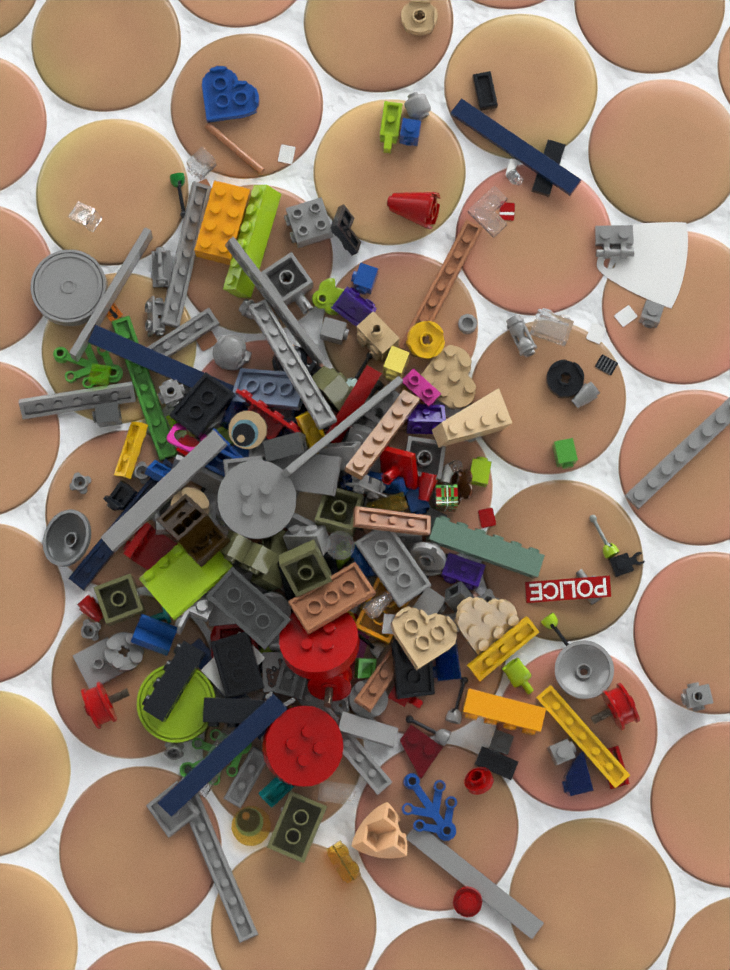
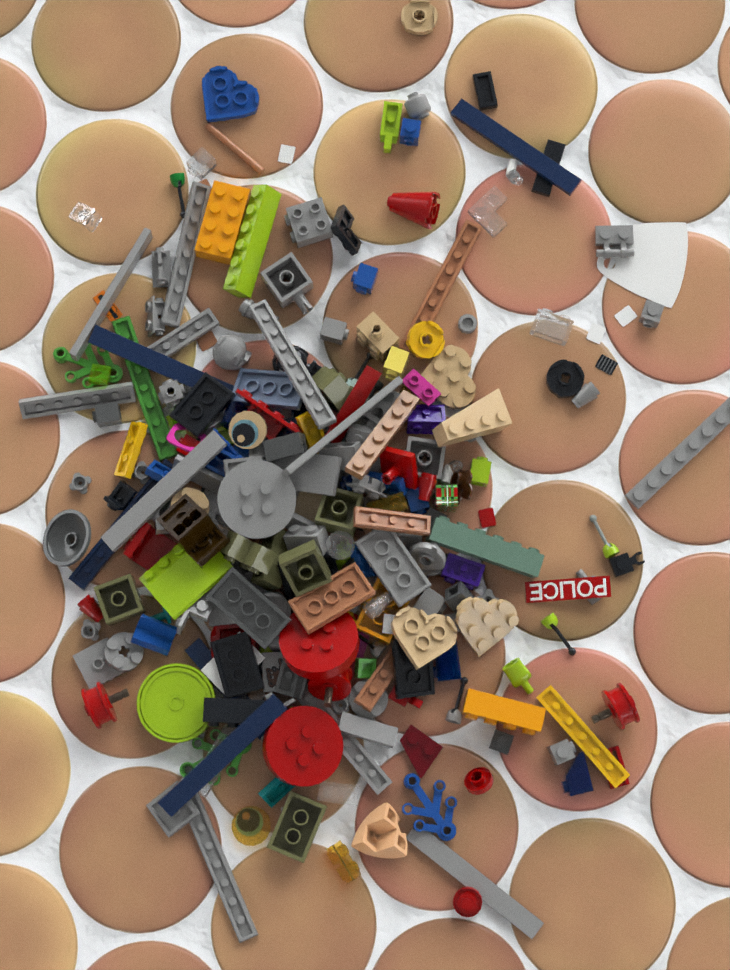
light grey brick [31,250,108,326] -> none
black brick [142,641,206,722] -> none
light grey plate [164,742,184,760] -> none
light grey tile [223,746,266,808] -> none
light grey tile [225,237,326,365] -> none
lime plate [312,278,344,315] -> none
dark purple bracket [331,286,377,326] -> none
hinge [406,715,452,746] -> none
yellow plate [467,616,539,681] -> none
black tile [474,746,518,780] -> none
red sticker [499,202,515,221] -> none
light grey piece [506,315,537,358] -> none
bright green brick [552,438,578,469] -> none
light grey dish [555,640,614,699] -> none
light grey brick [681,682,713,712] -> none

